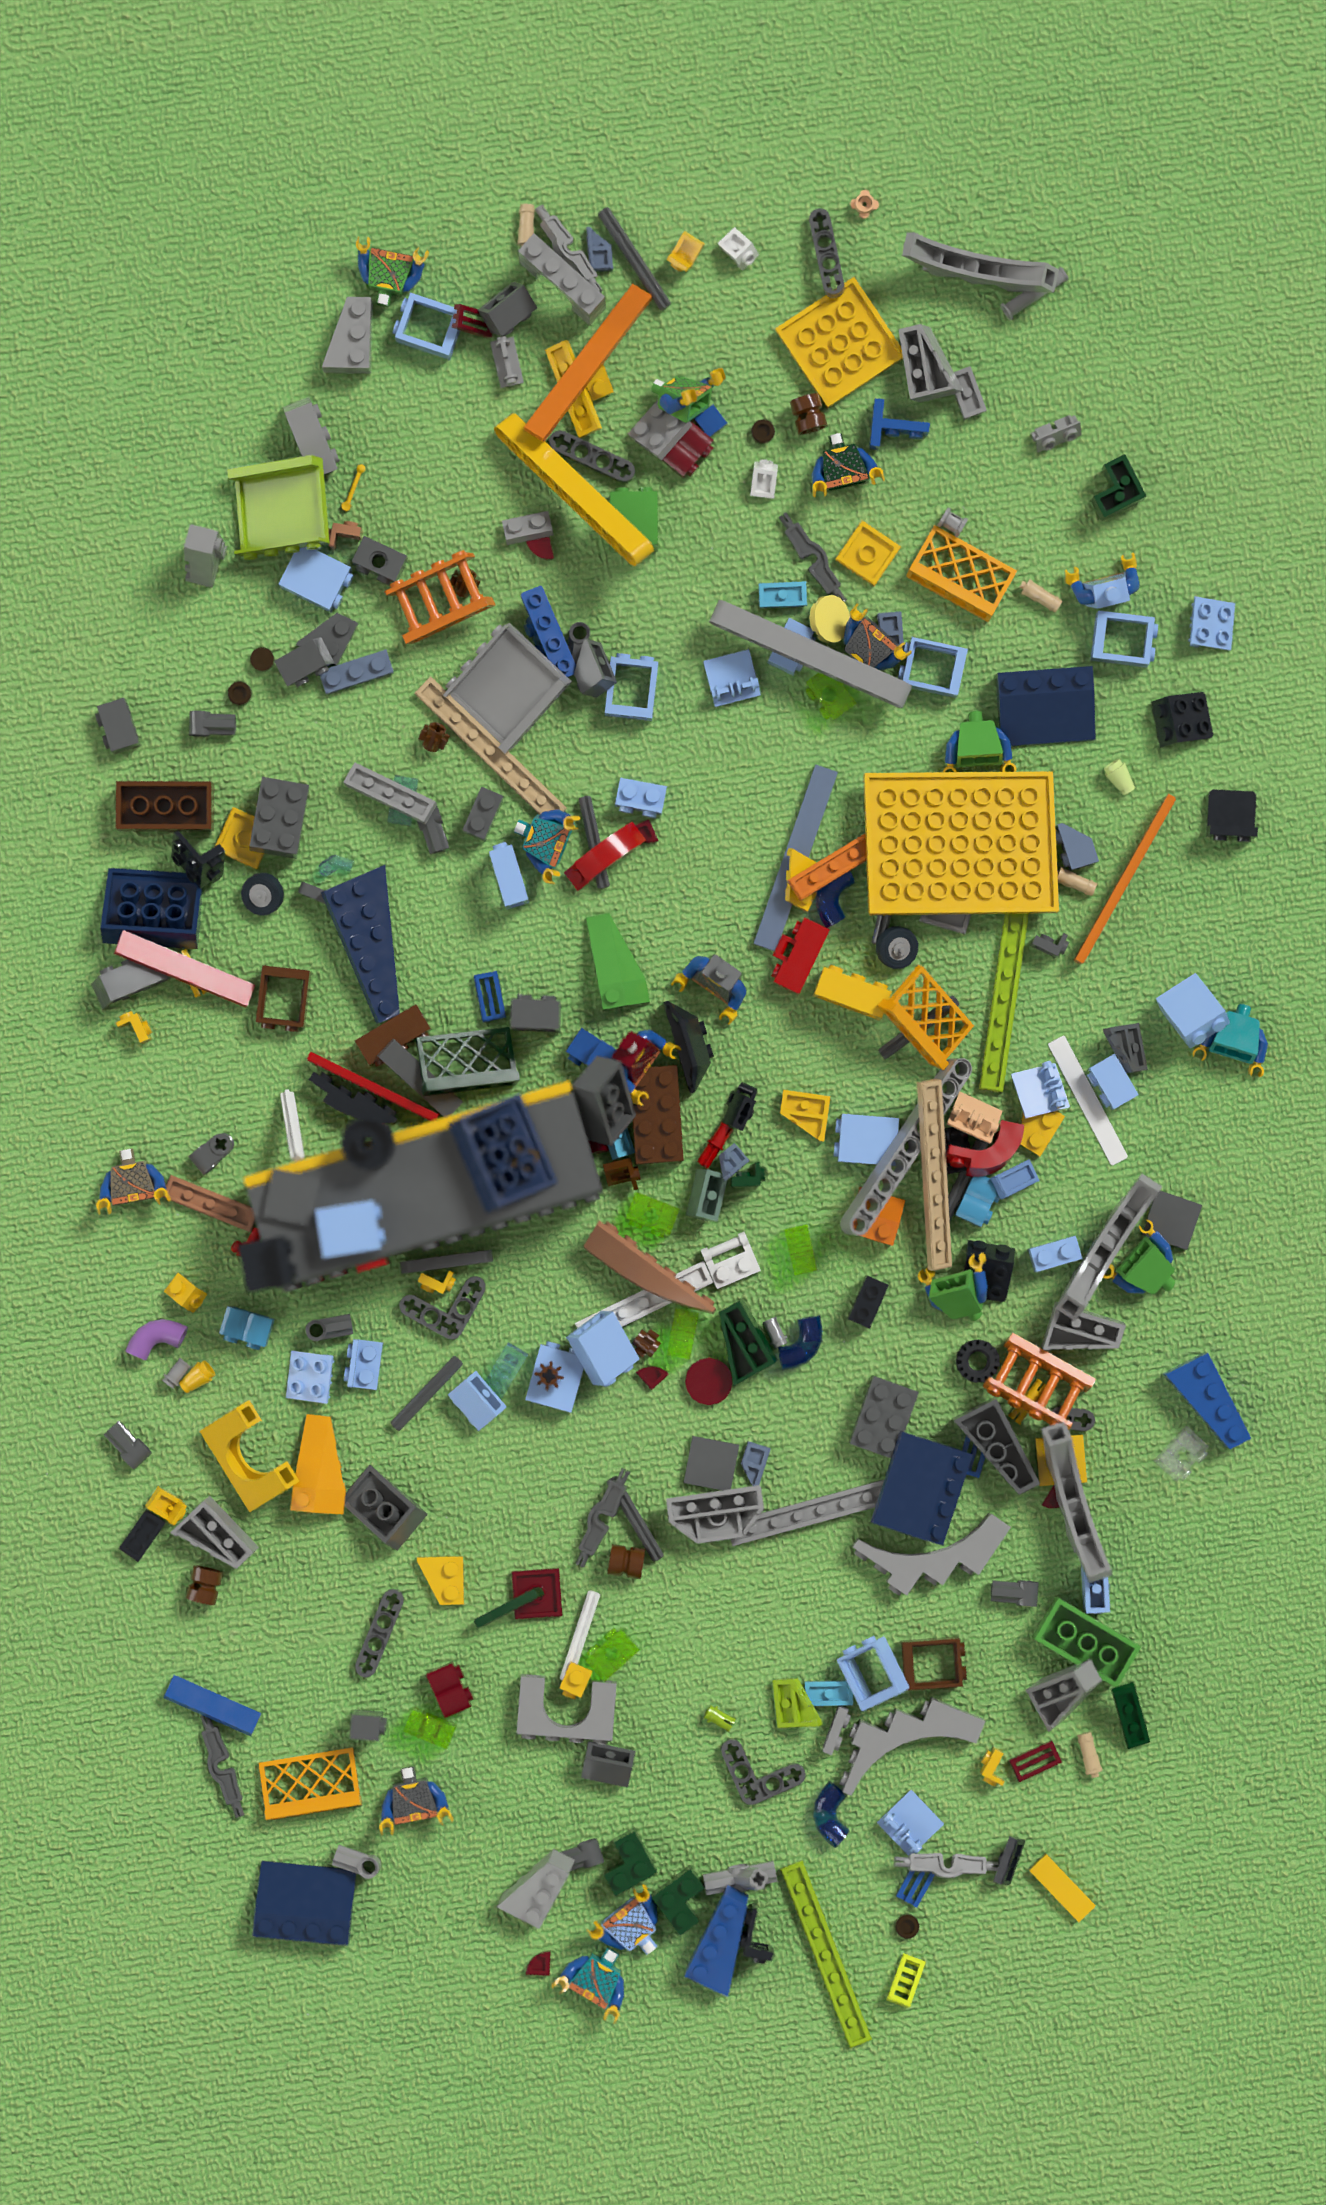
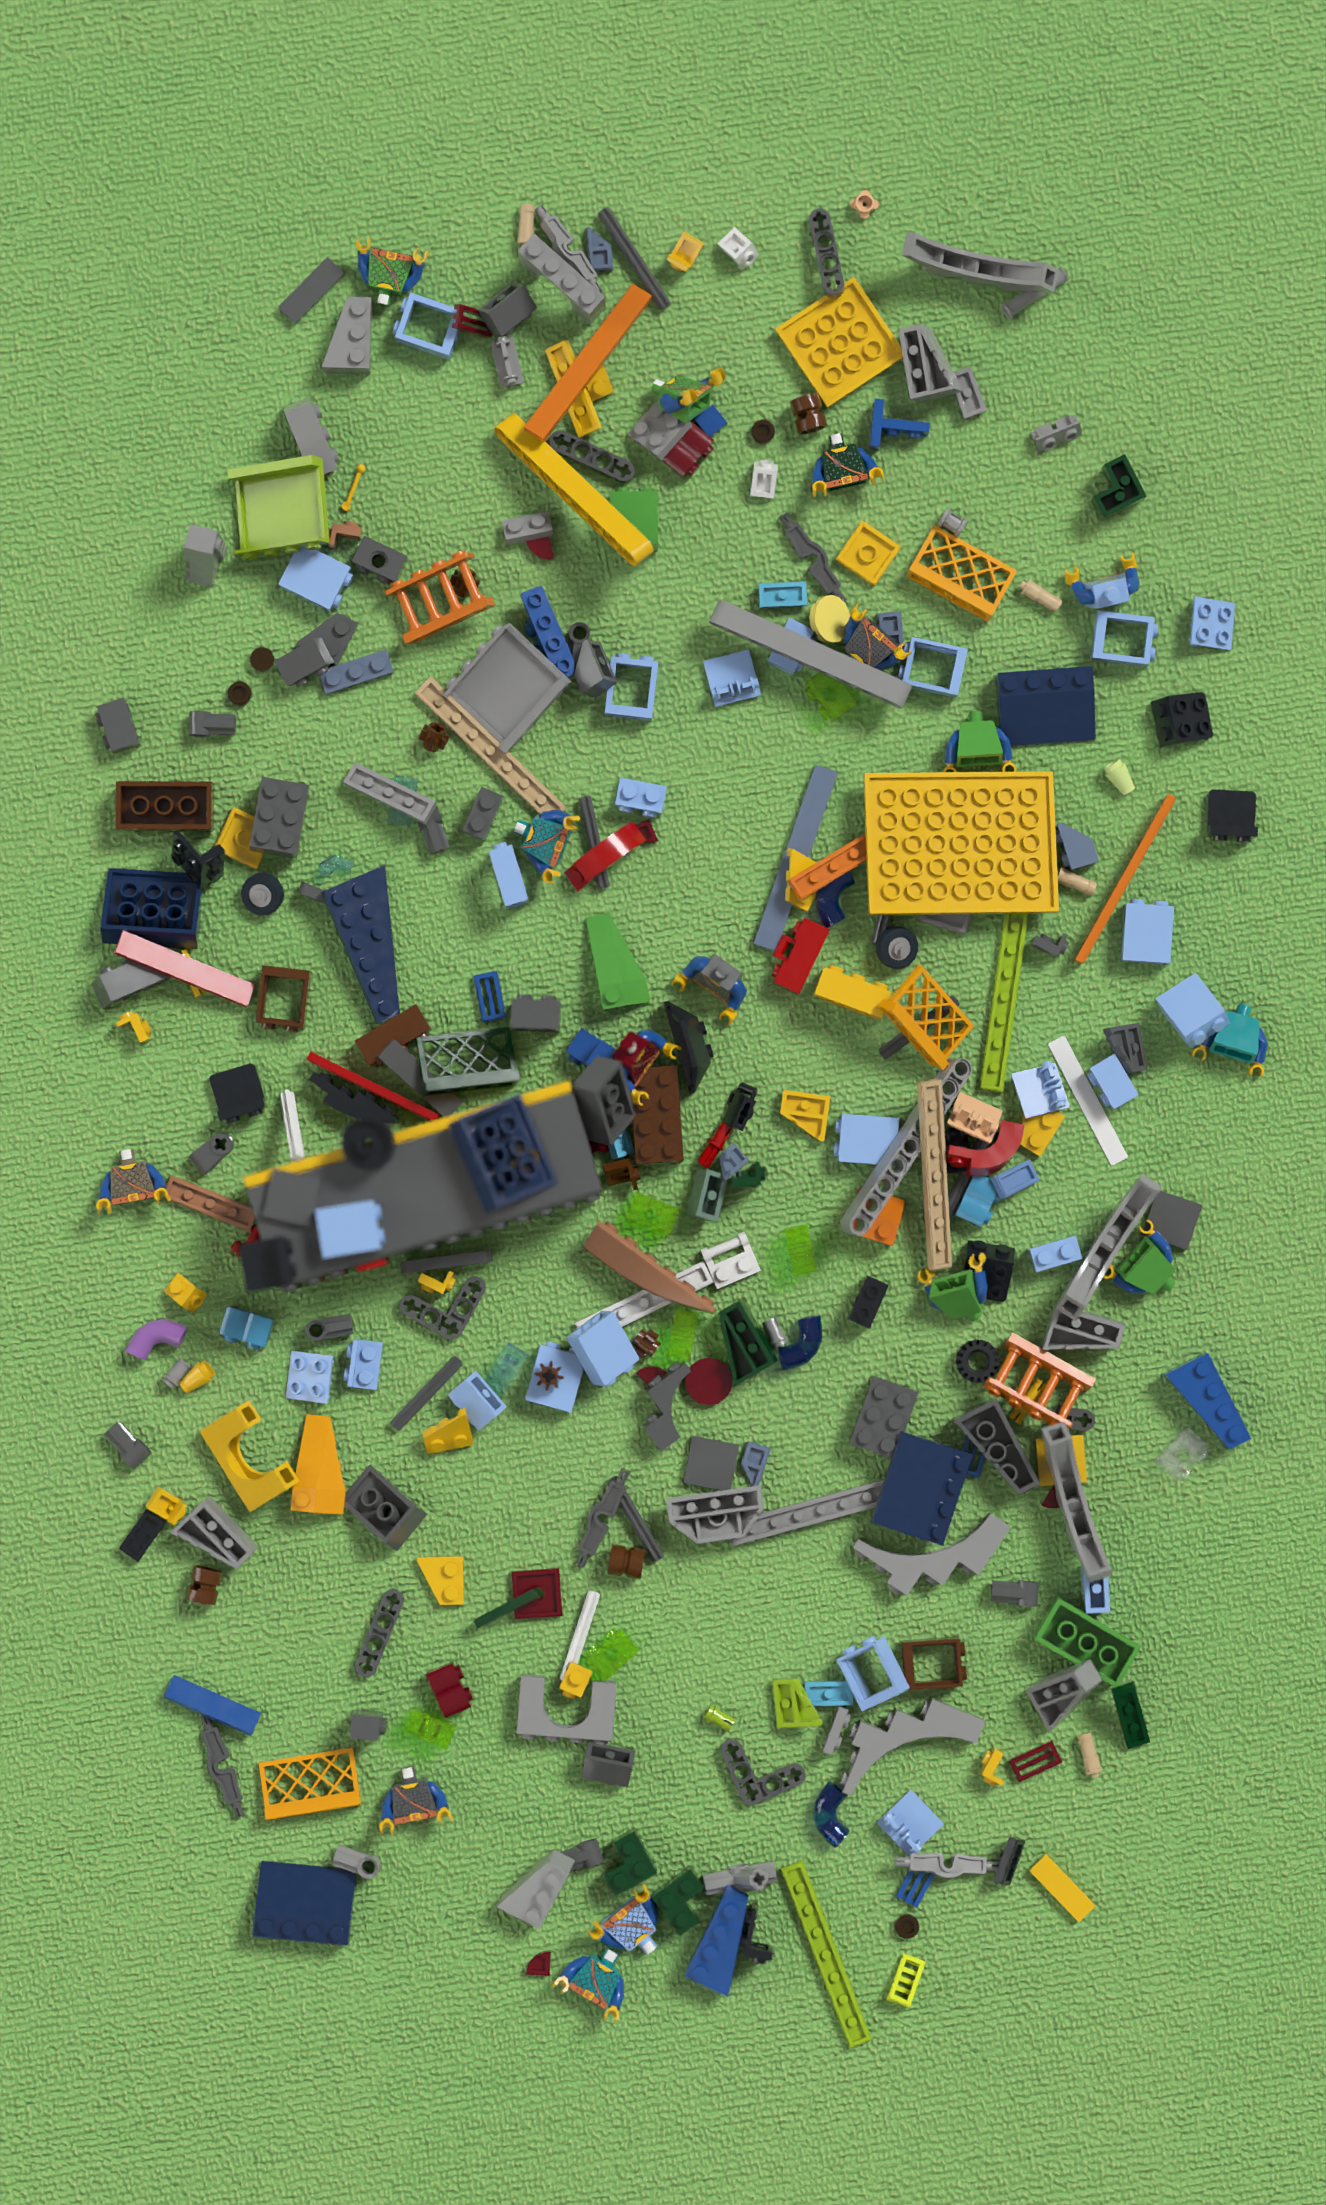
none -> black bracket [209,1063,268,1124]
none -> dark grey tile [278,257,345,325]
none -> yellow wing [422,1408,474,1454]
none -> dark grey arch [643,1360,691,1451]
none -> light blue brick [1120,899,1174,965]

